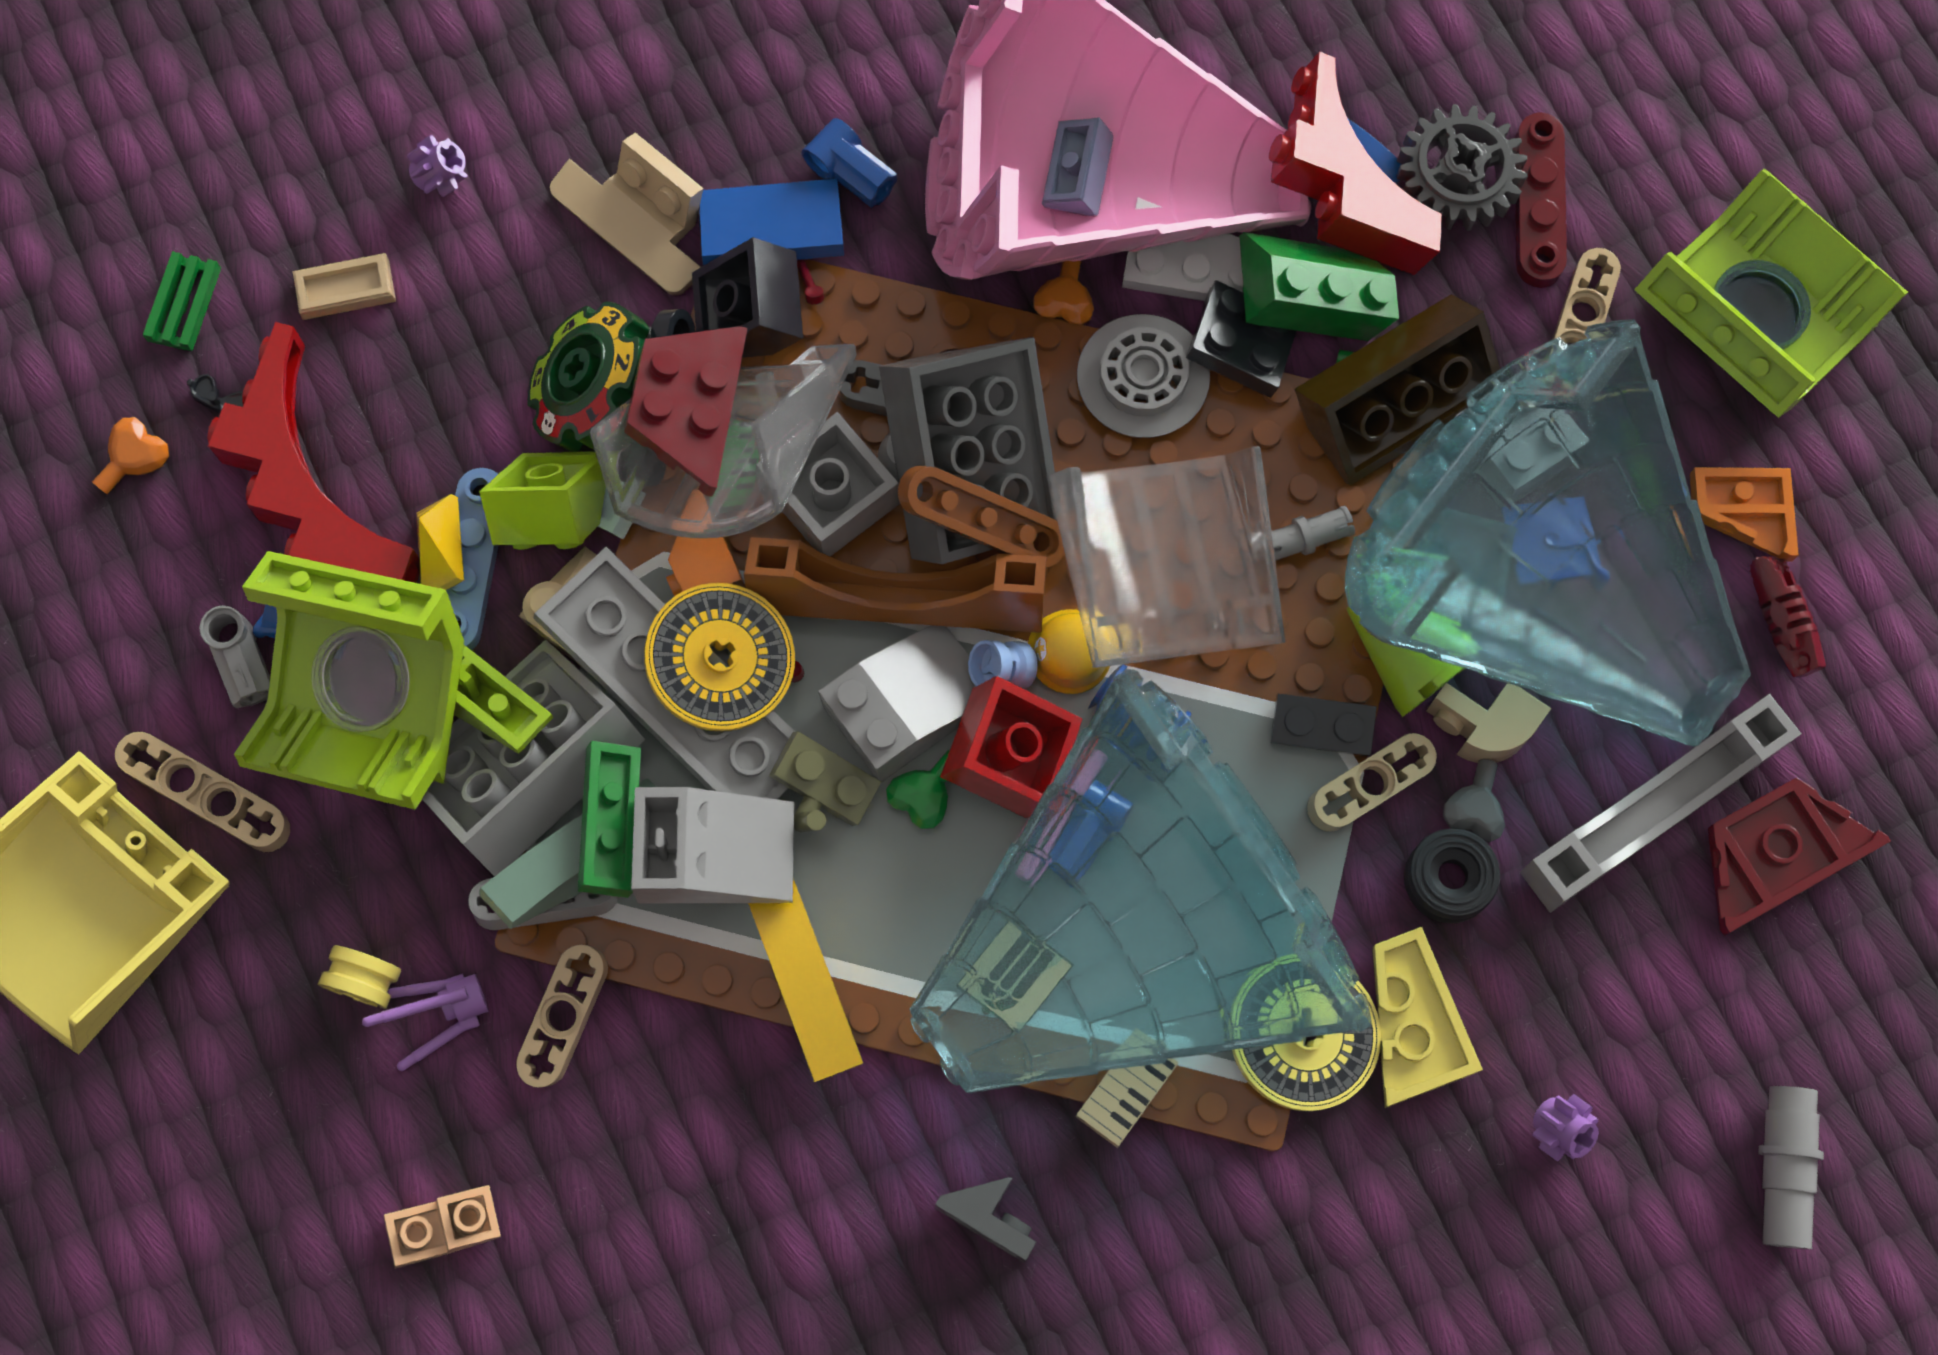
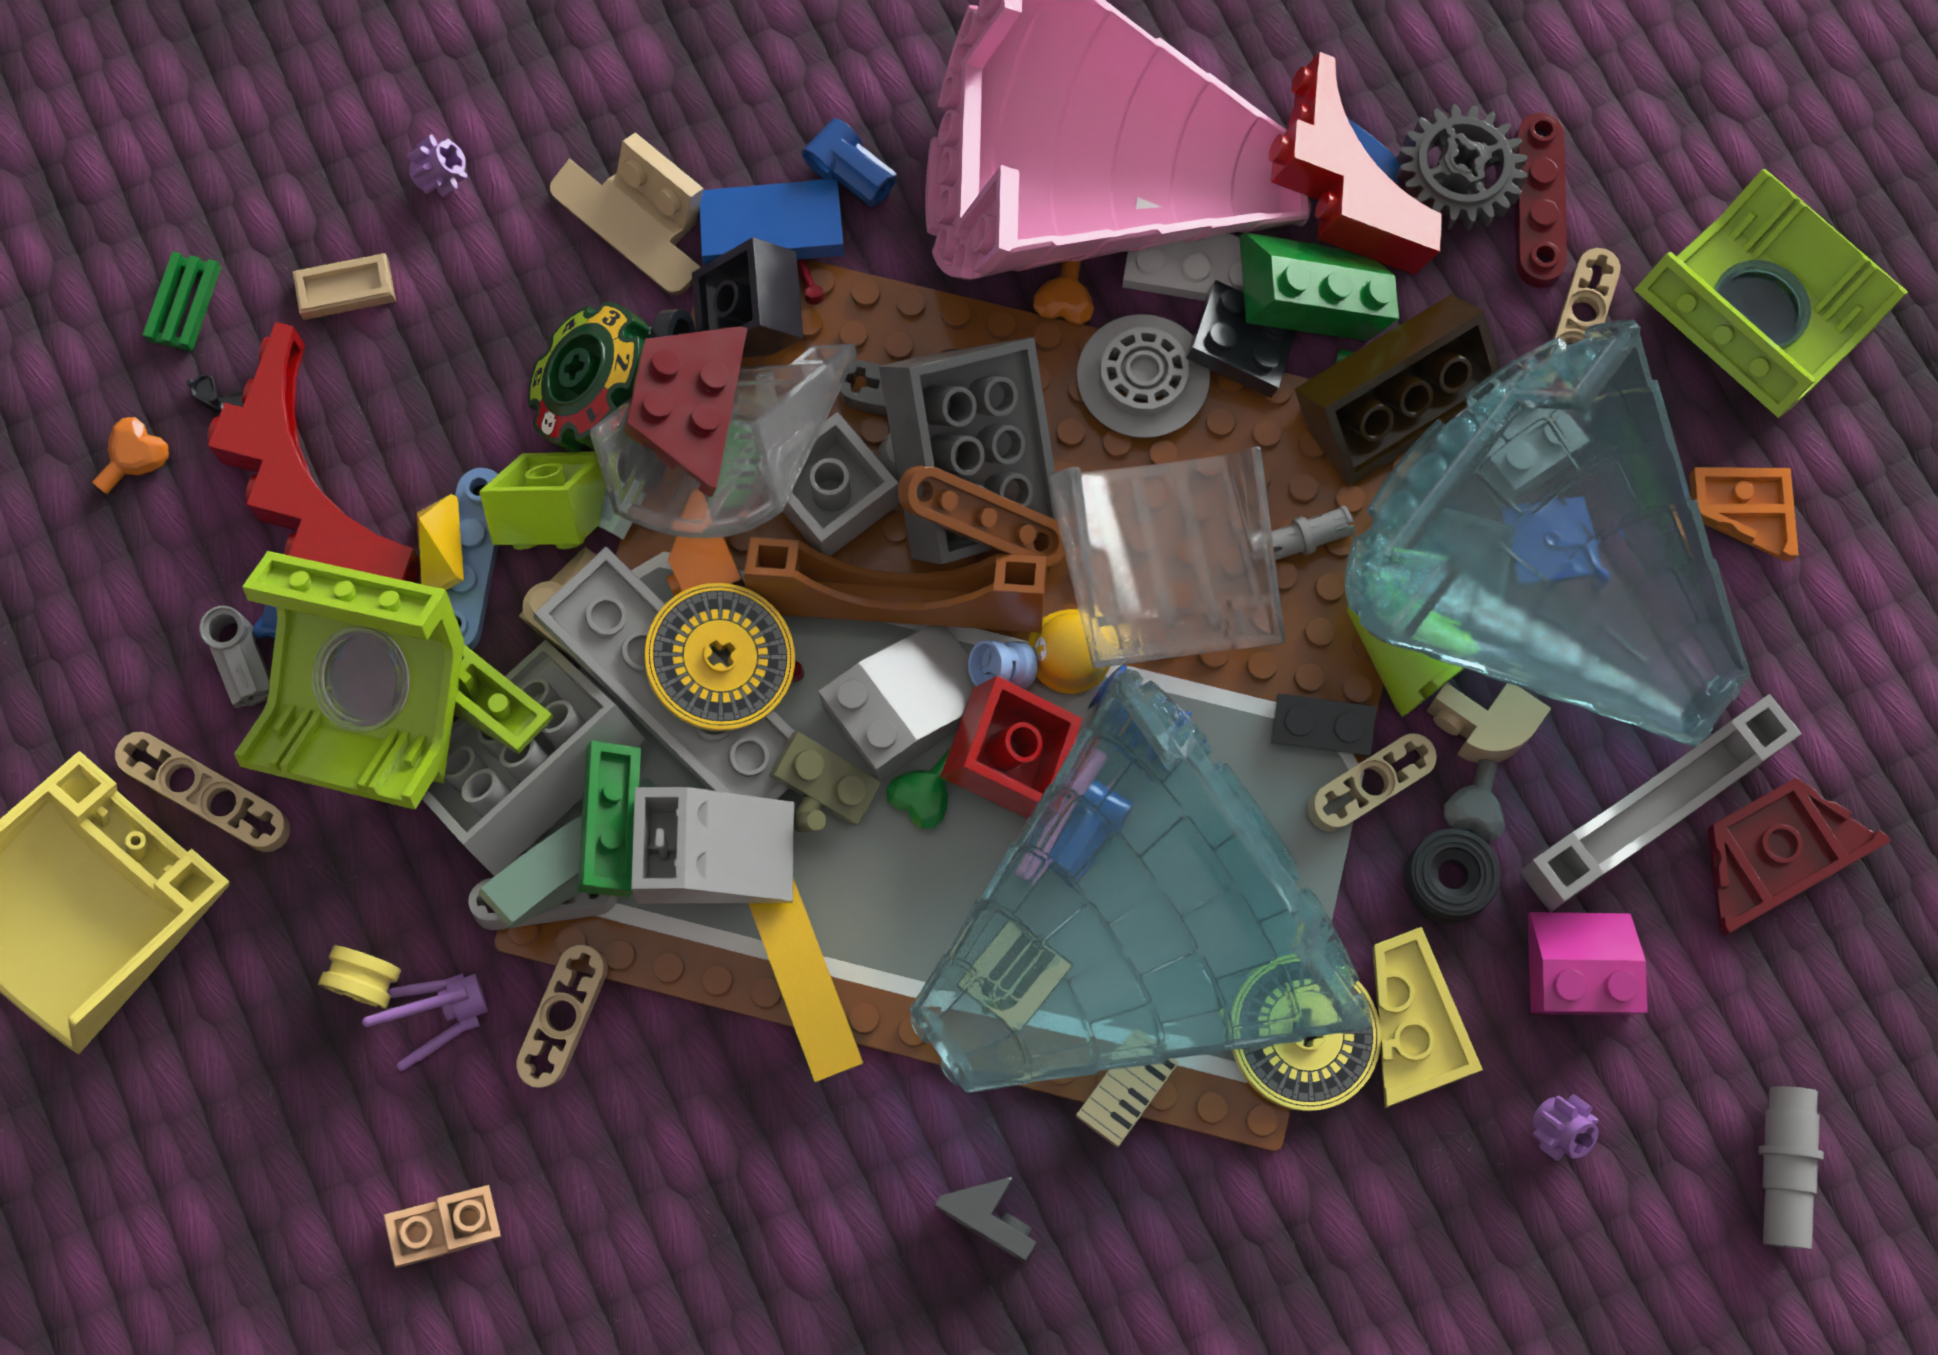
sand blue slope [1042,118,1113,216] -> none
dark red hinge [1749,556,1826,678] -> none
none -> dark pink slope [1528,912,1648,1016]

